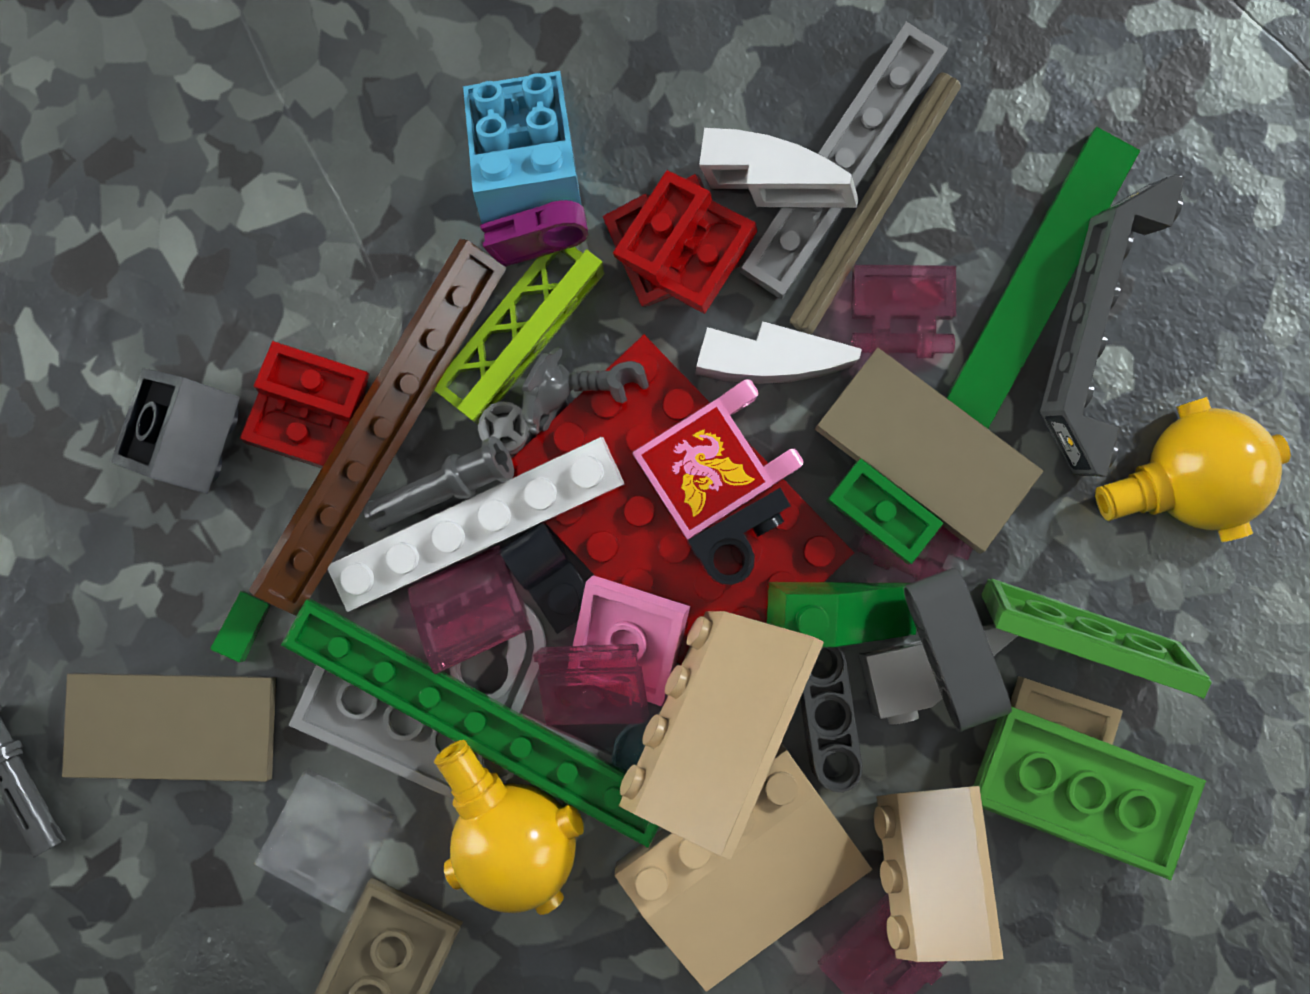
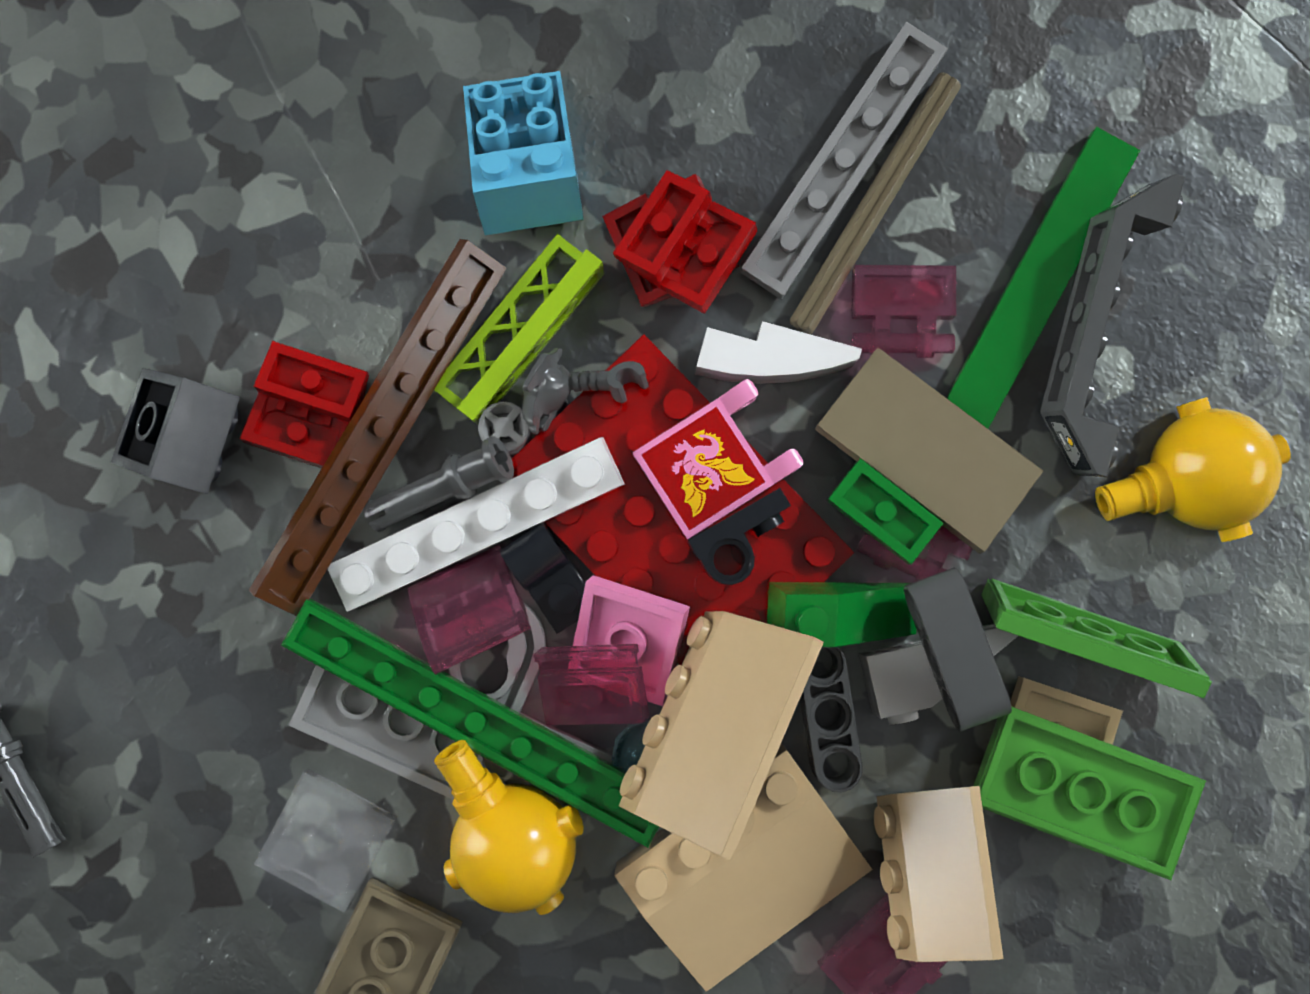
dark tan tile [62,673,276,782] -> none
green piece [210,591,271,662] -> none
magenta piece [480,200,588,267] -> none
white slope [699,128,858,208] -> none

